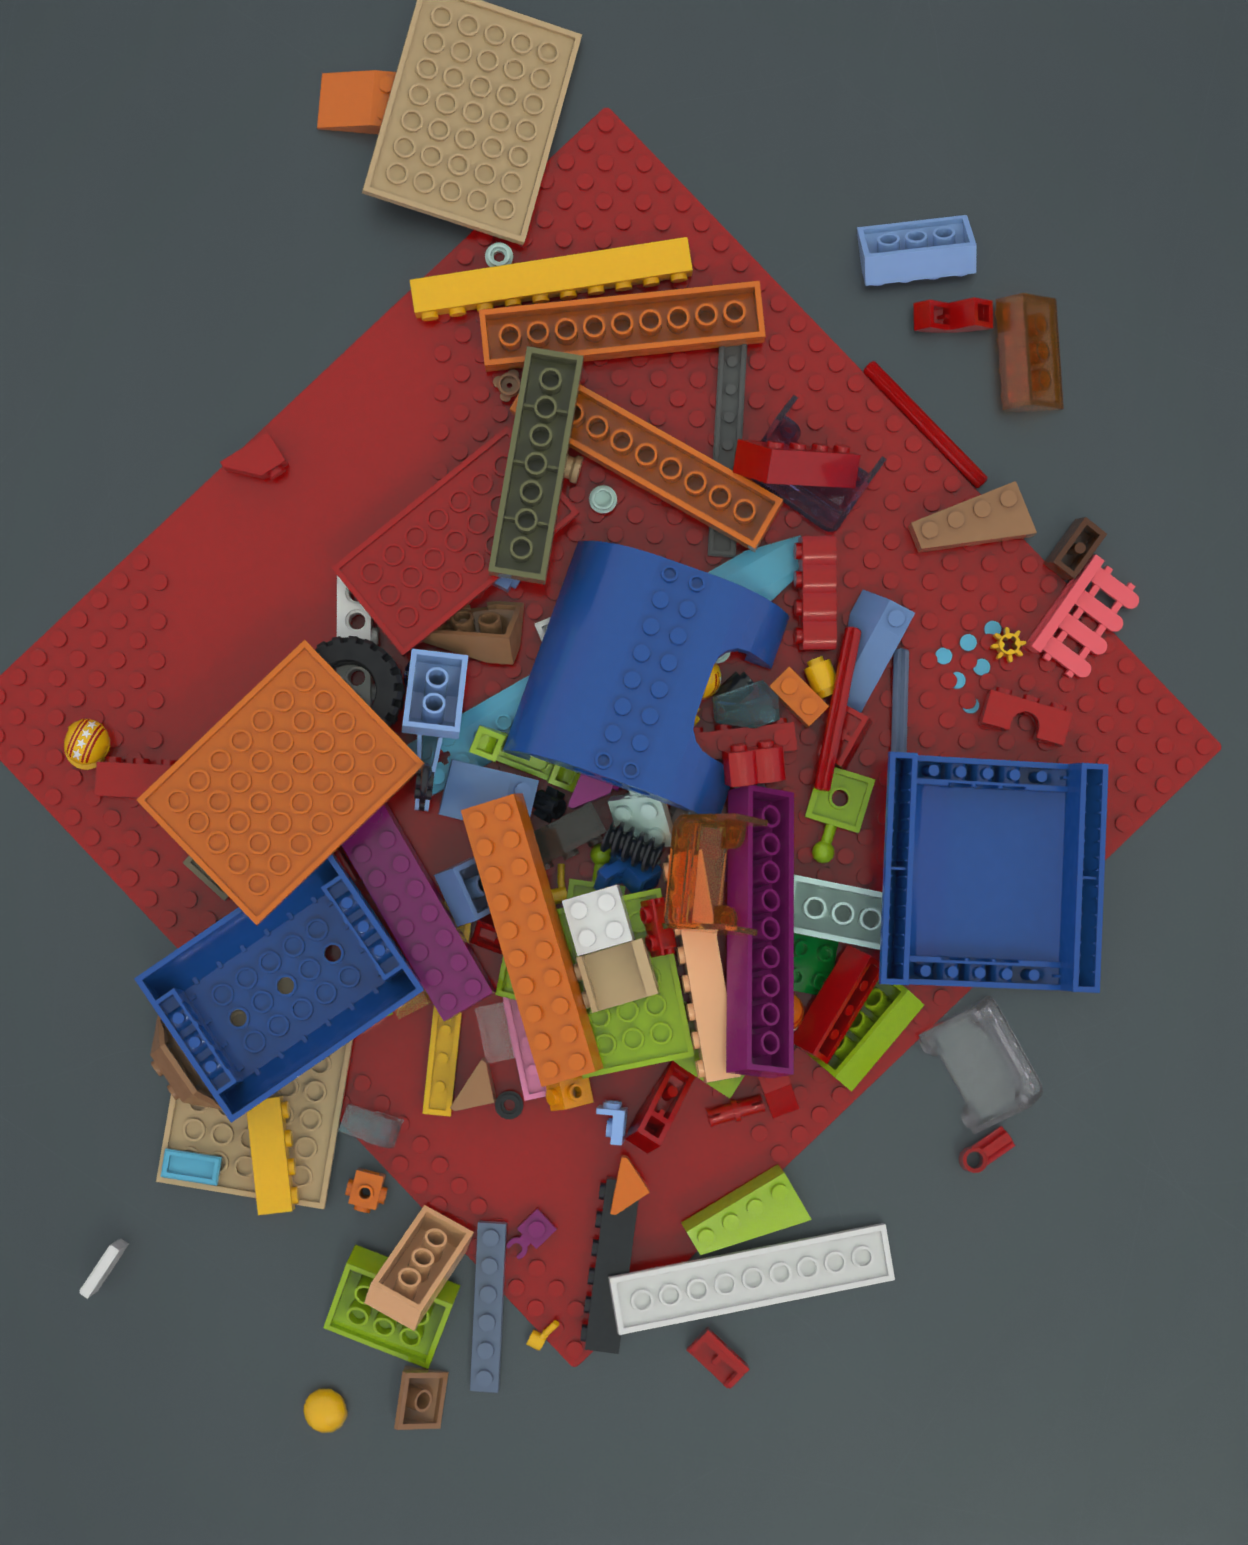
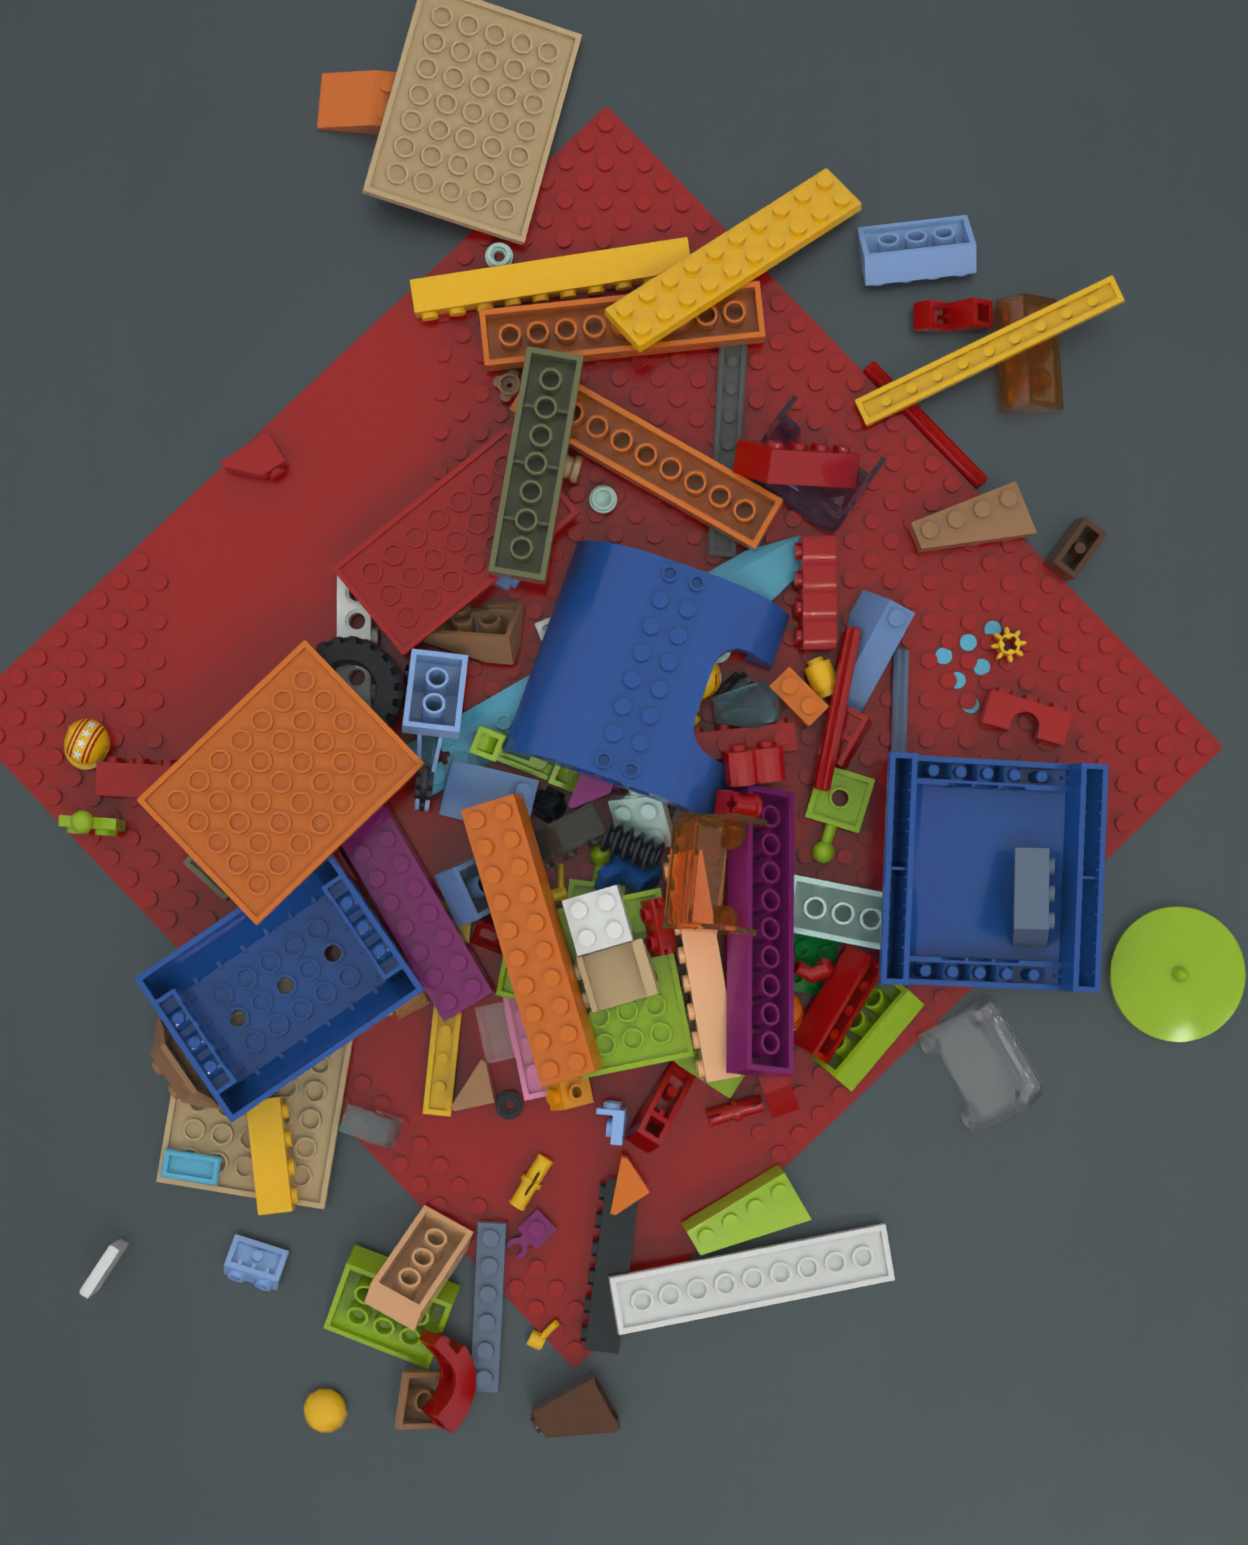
orange brick [345,1168,388,1213] -> none
red hinge [686,1326,750,1389] -> none
red piece [959,1126,1015,1173] -> none
coral fence [1024,554,1139,678] -> none
none -> lime plate [58,810,126,836]
none -> light blue bracket [224,1234,289,1291]
none -> red arch [419,1330,476,1434]
none -> yellow pin [508,1153,553,1211]
none -> reddish brown slope [530,1370,620,1438]
none -> yellow plate [605,168,862,353]
none -> red piece [713,789,762,821]
none -> red arm [794,958,834,983]
none -> yellow plate [855,275,1125,427]
none -> sand blue wedge [1013,848,1055,947]
none -> lime container [1108,907,1246,1042]

